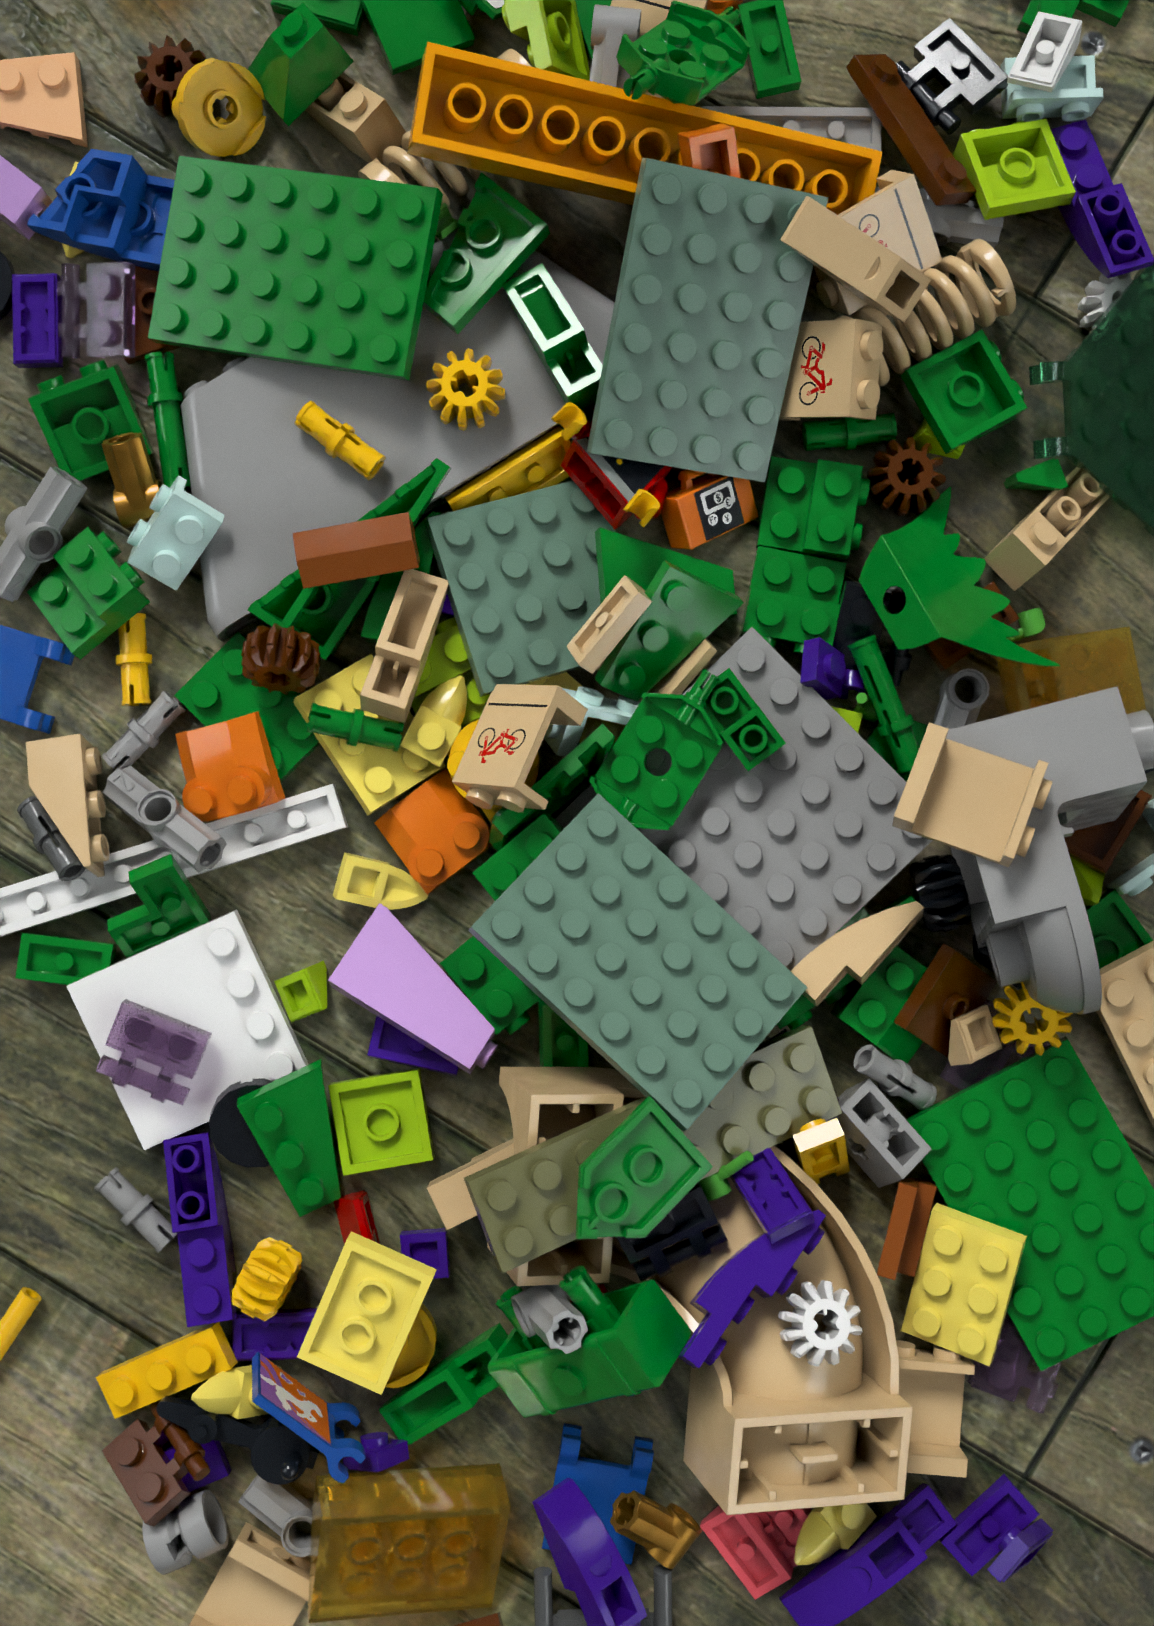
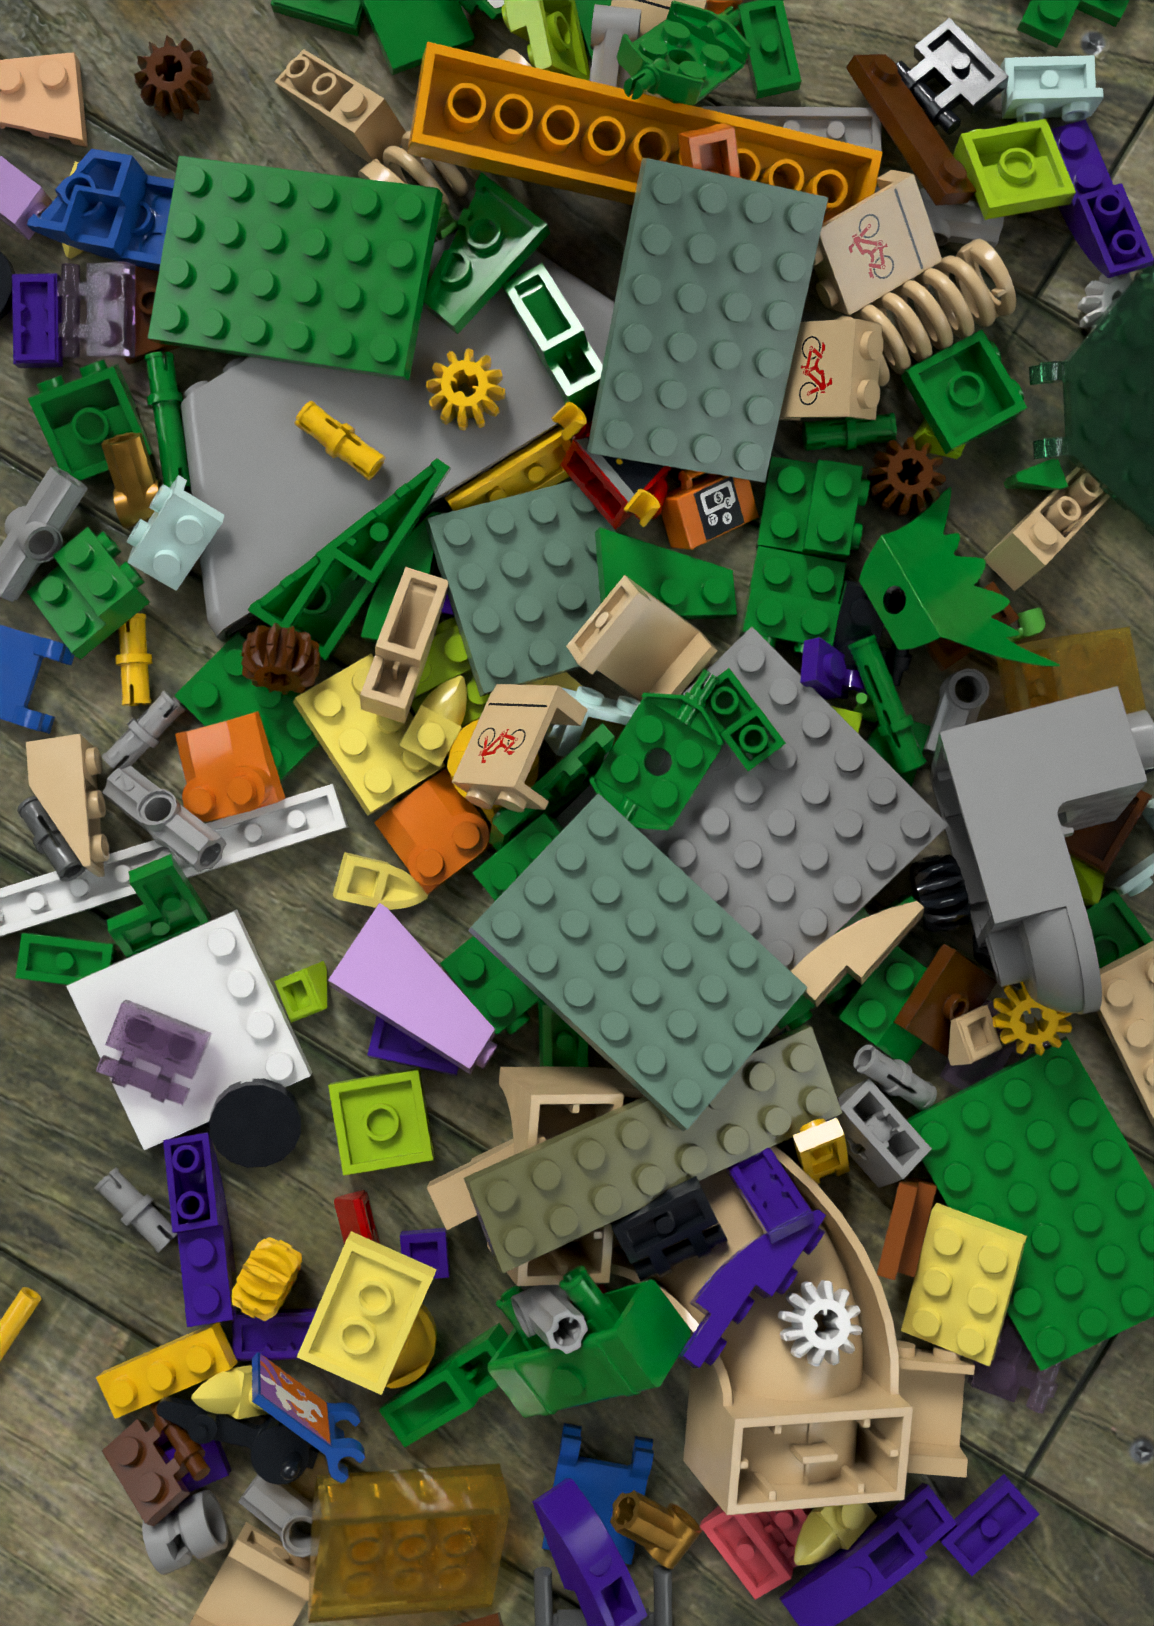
yellow plate [171,58,266,157] -> none
green wing [237,1059,341,1217] -> none
green slope [248,2,354,126] -> none
dark orange piece [293,512,420,589] -> none
green pin [306,703,404,752] -> none
dark purple plate [343,1432,409,1472] -> none
green tile [576,1096,713,1239] -> none
green wing [595,560,744,702] -> none
bright green hand [699,1151,754,1201] -> none
tan slope [780,196,931,323] -> none
tan panel [892,722,1053,867] -> none
dark purple plate [987,1518,1054,1583] -> none
white slope [1007,12,1083,92] -> none

